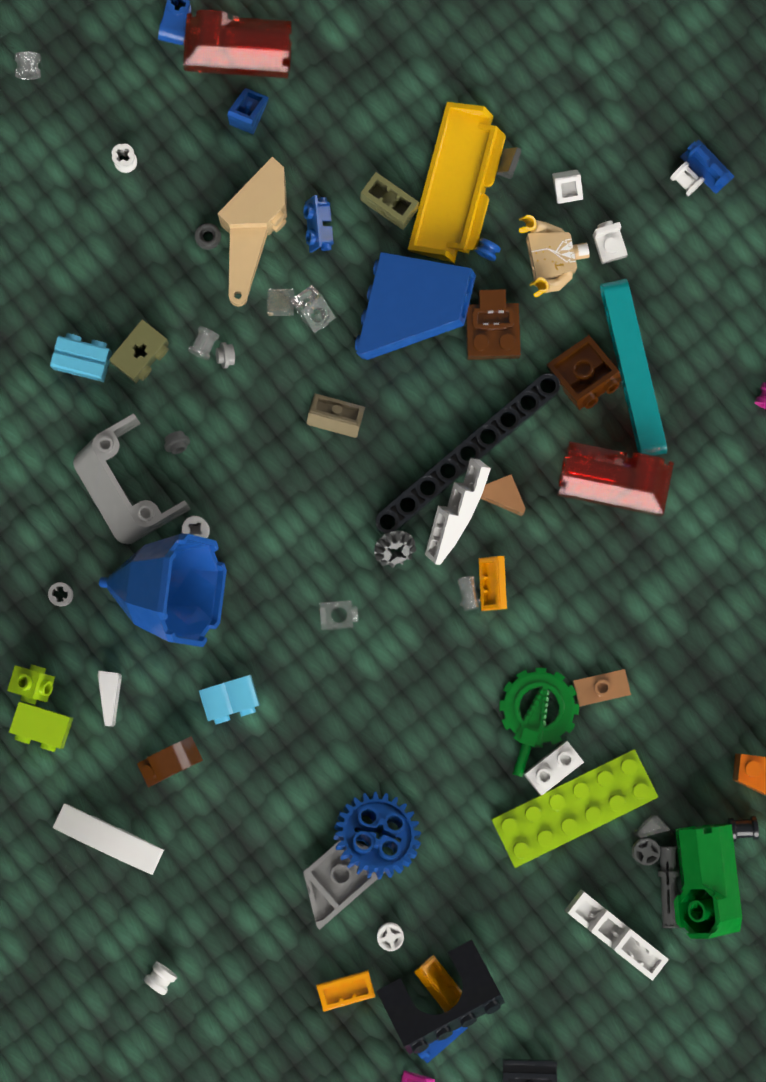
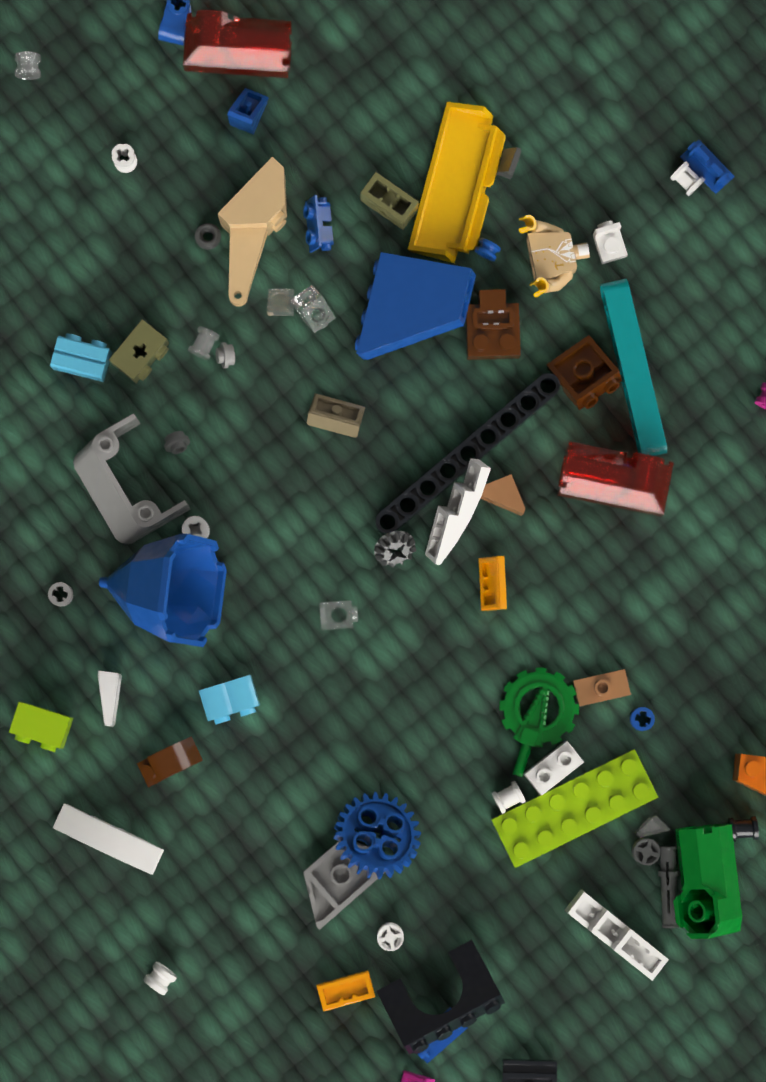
lime brick [7,664,55,705] -> none
light orange plate [414,955,462,1012] -> none
clear pin [457,576,481,611] -> none
white slope [552,170,583,204] -> none
none -> white bush [491,781,526,814]
none -> blue bush [630,707,655,731]

